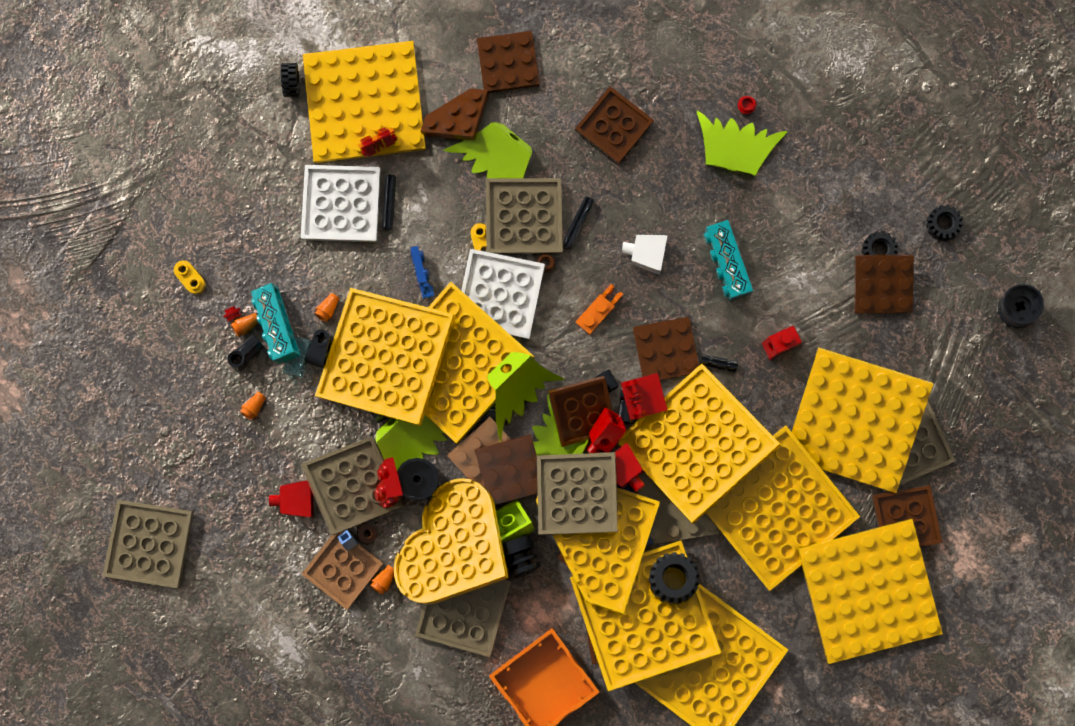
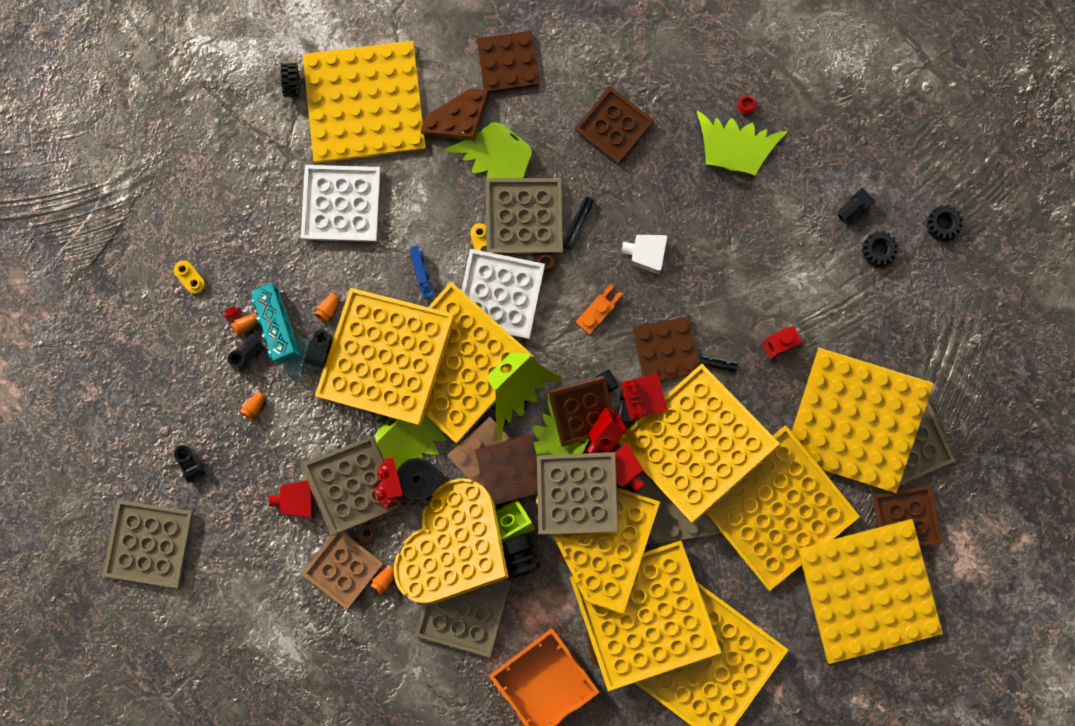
medium blue piece [338,530,359,552] -> none
red hinge [358,127,398,157] -> none
black axle [382,174,396,230] -> none
black tyre [649,552,700,605] -> none
teal brick [703,220,753,301] -> none
reddish brown plate [854,254,914,313] -> none
black wheel [997,284,1044,328] -> none
none -> black piece [174,445,206,483]
none -> black piece [836,188,876,225]

